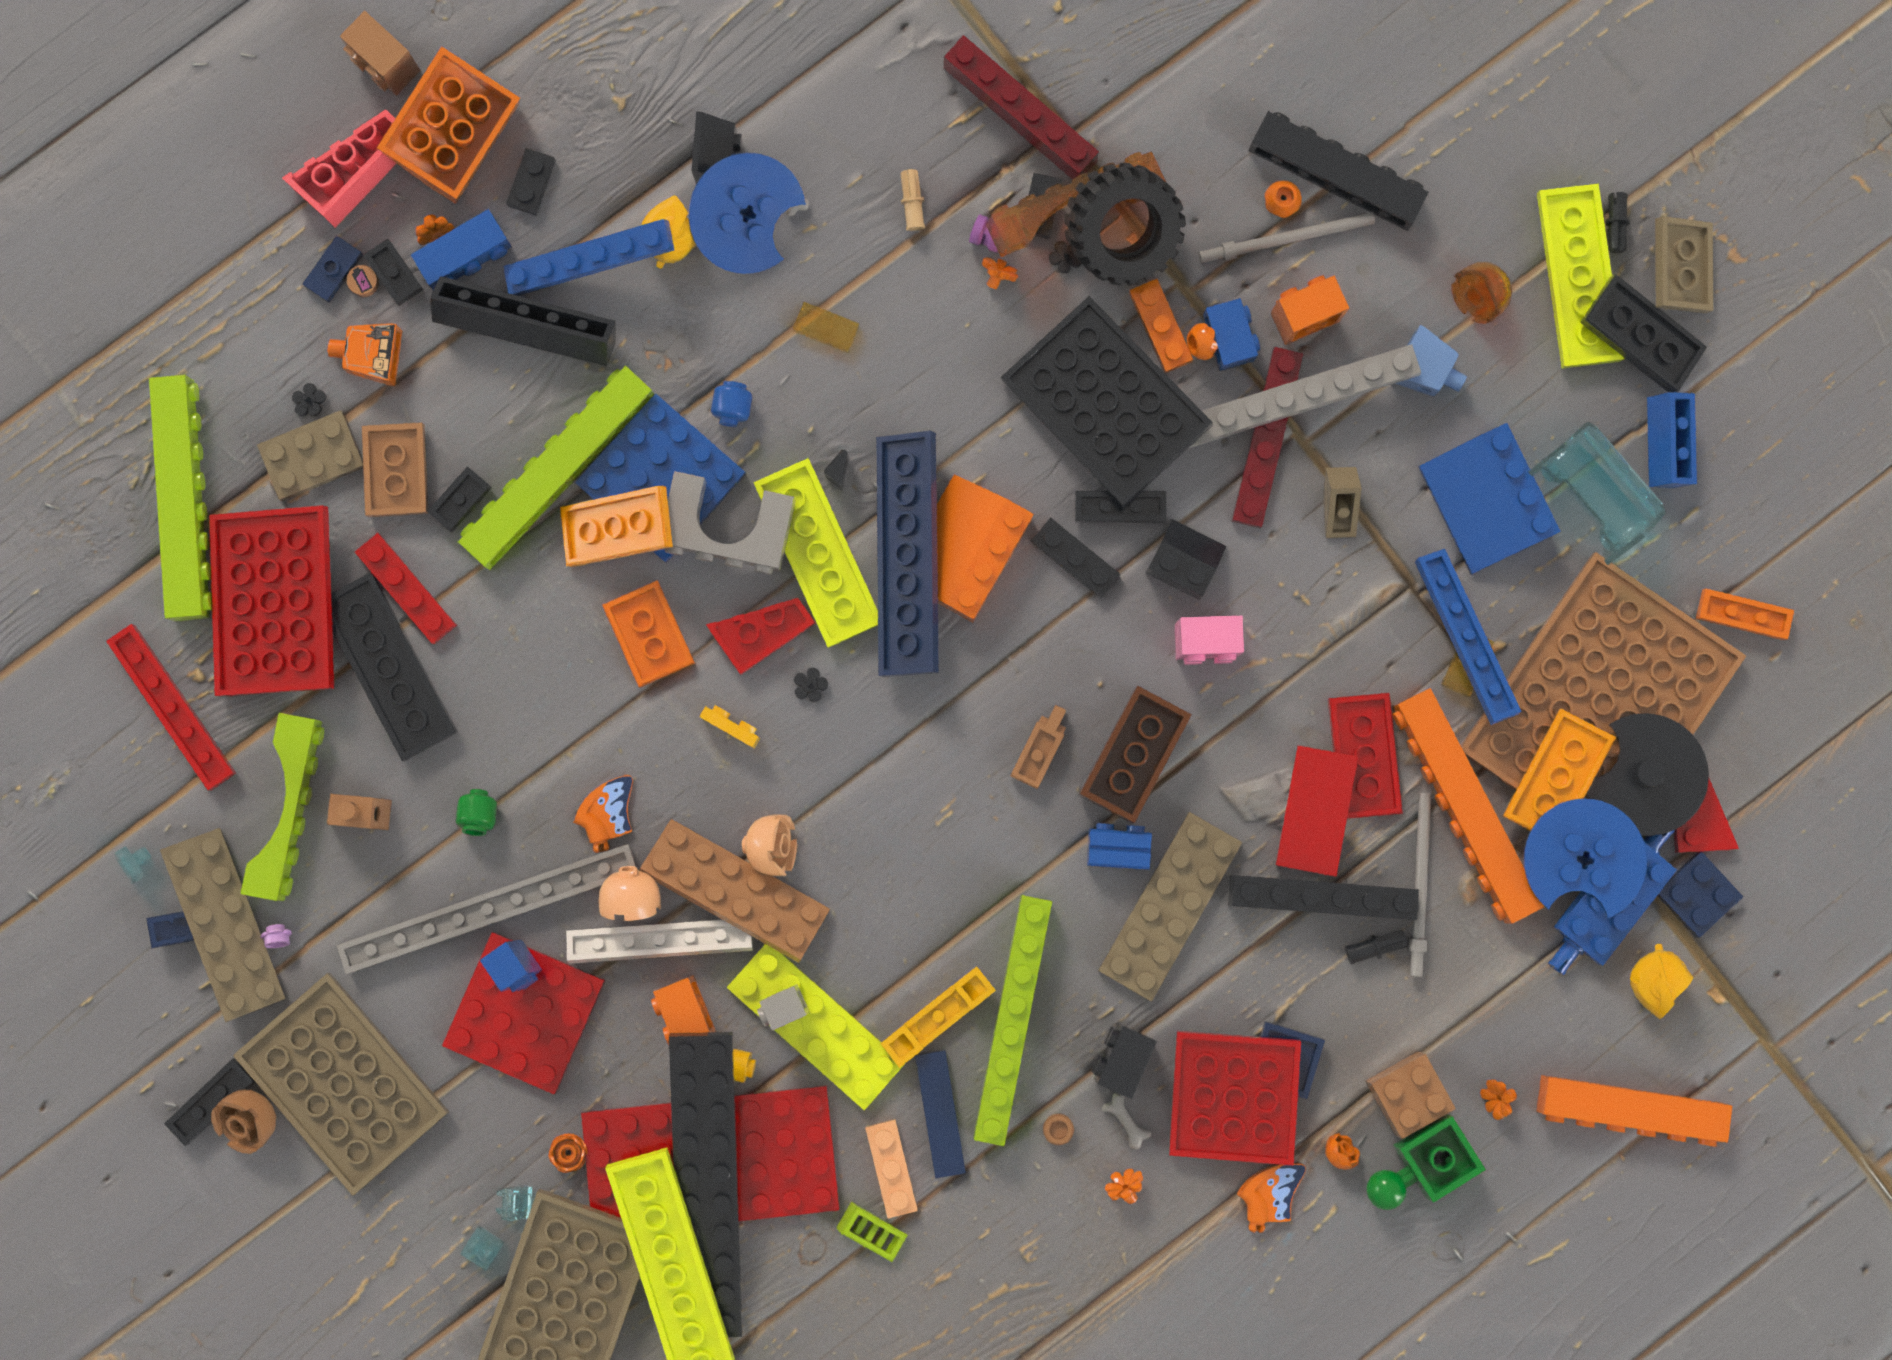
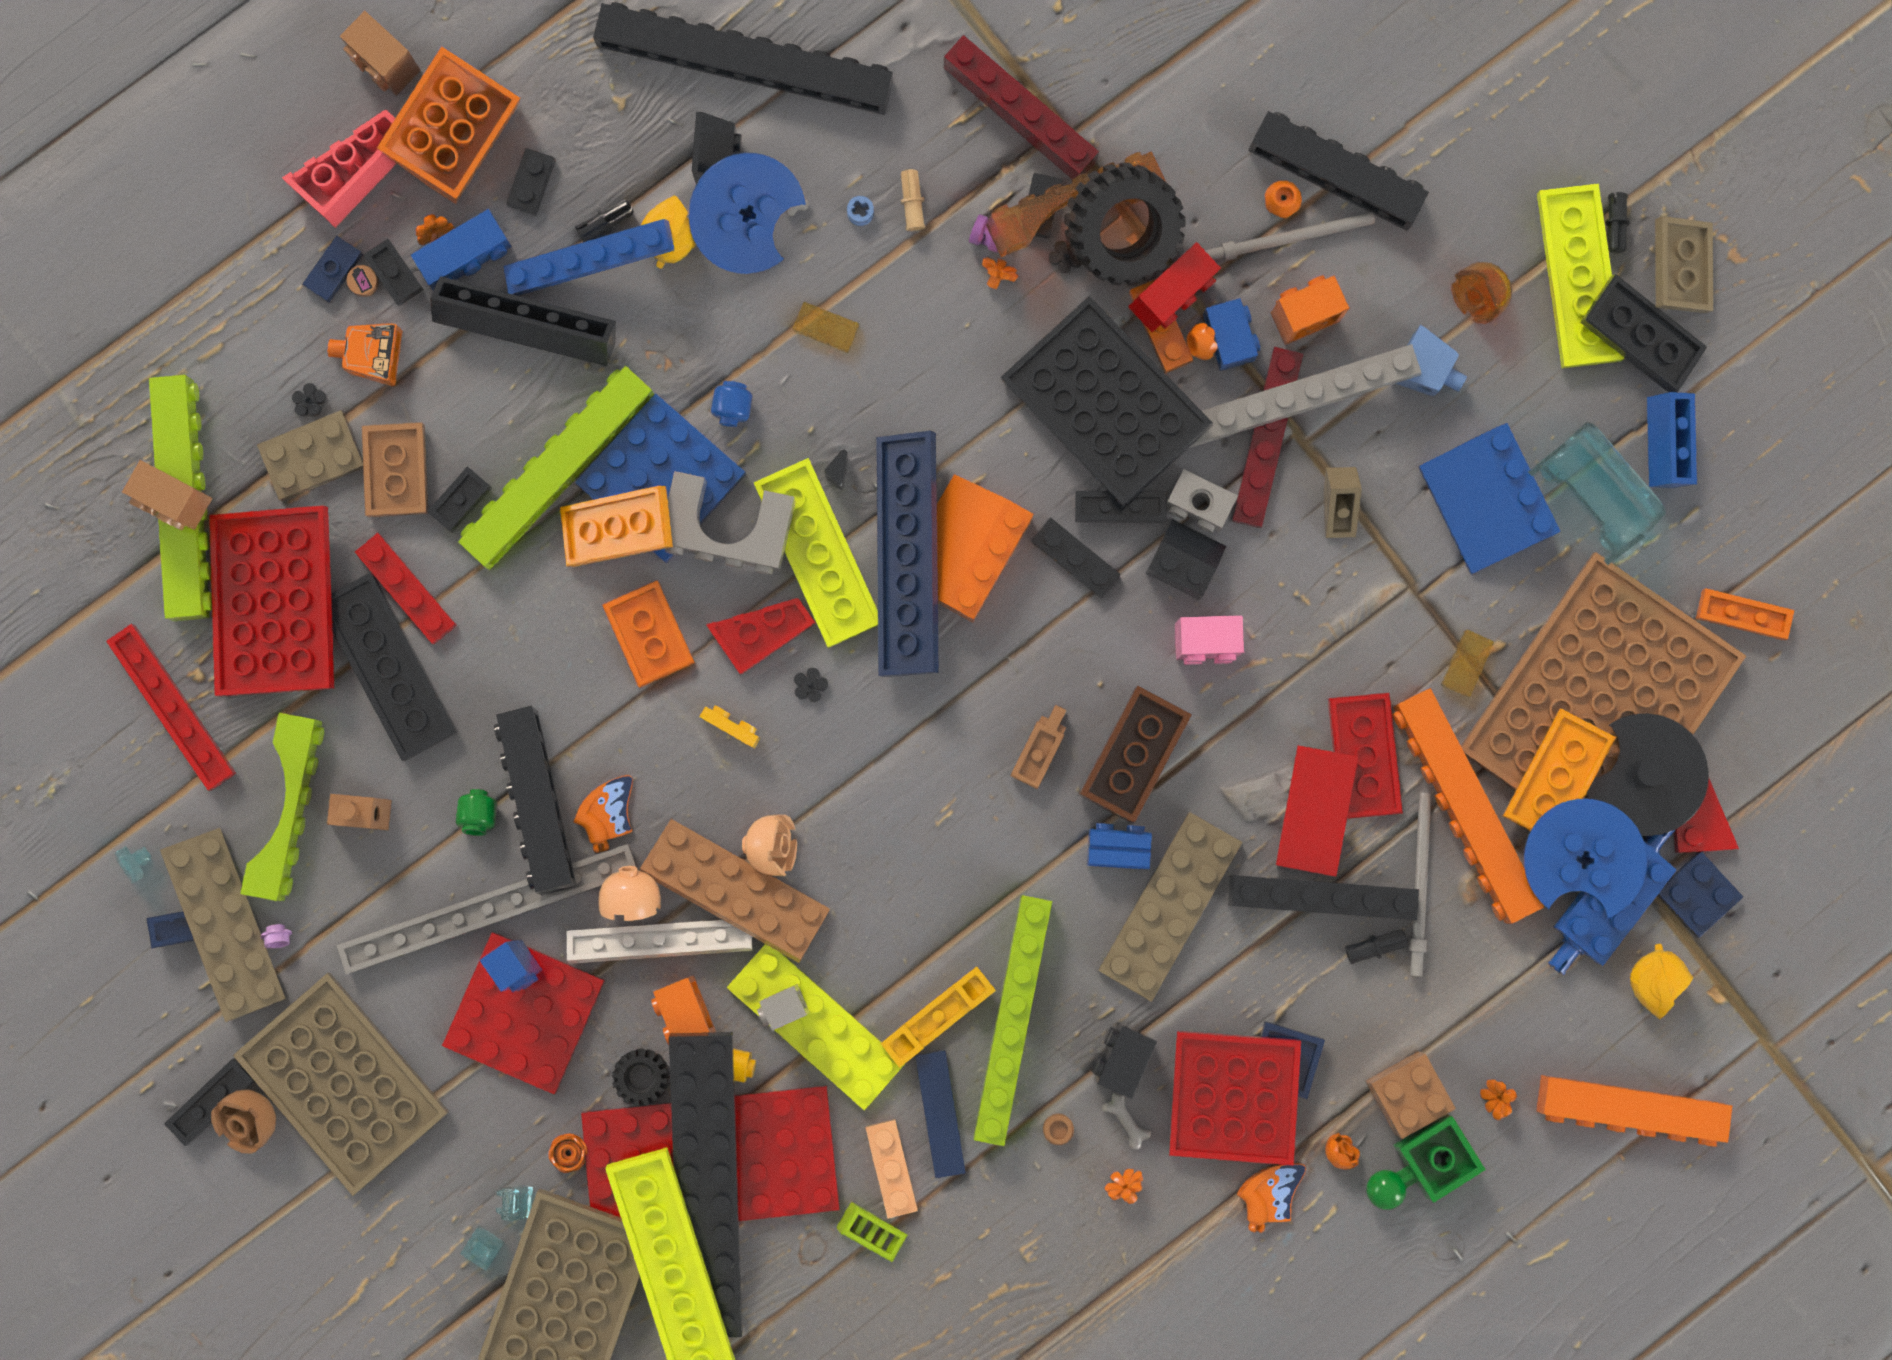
blue plate [1415,549,1522,725] -> none
none -> medium nougat brick [122,460,213,530]
none -> black brick [494,705,577,896]
none -> black axle [575,200,634,242]
none -> black brick [593,2,893,115]
none -> black tyre [612,1048,670,1106]
none -> medium blue bush [847,196,874,226]
none -> red brick [1128,242,1221,333]
none -> light grey brick [1166,469,1238,533]

